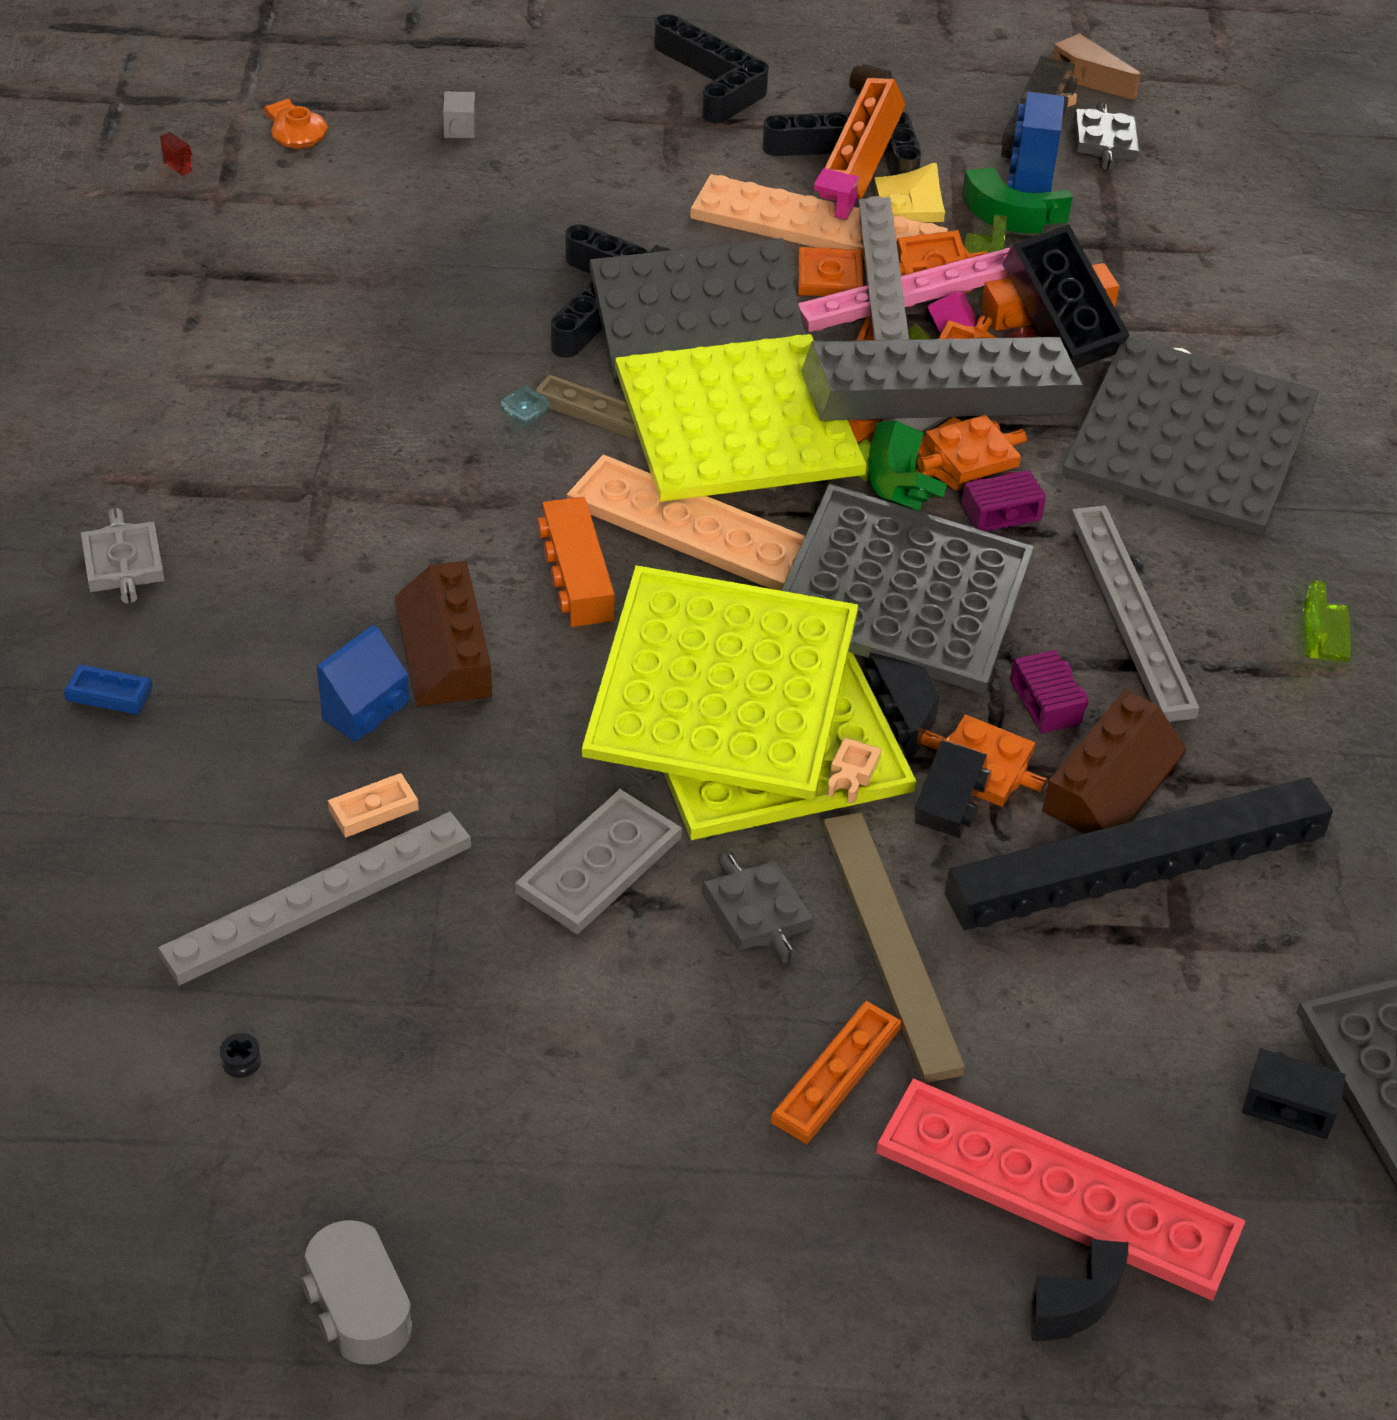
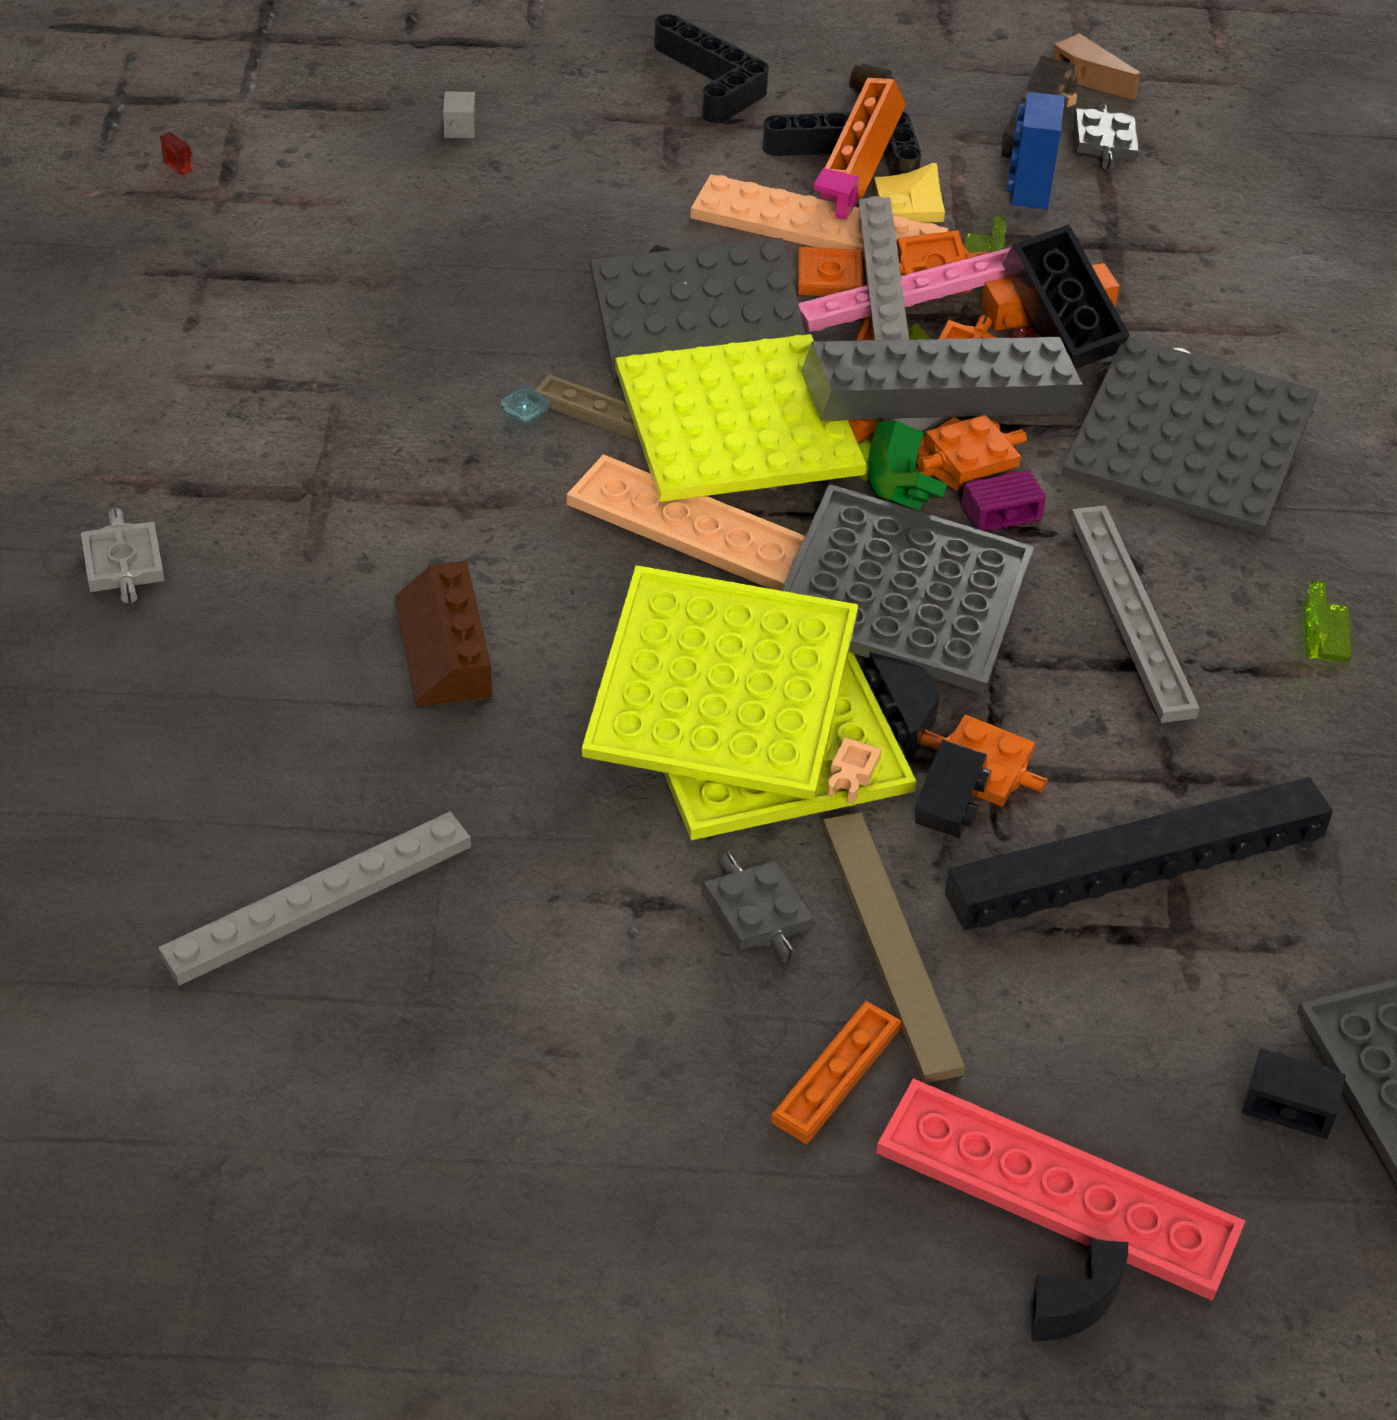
blue plate [64,664,153,715] -> none
black bush [220,1033,261,1078] -> none
orange animal [264,98,328,150] -> none
light grey brick [301,1220,413,1364] -> none
blue slope [317,625,410,742] -> none
light nougat plate [328,773,419,838] -> none
light grey plate [515,789,682,935] -> none
orange brick [537,496,615,627] -> none
black beam [551,224,649,358] -> none
dark pink panel [927,291,978,335] -> none
green arch [962,167,1073,234] -> none
magenta brick [1010,650,1088,734] -> none
reddish brown slope [1042,689,1186,834] -> none

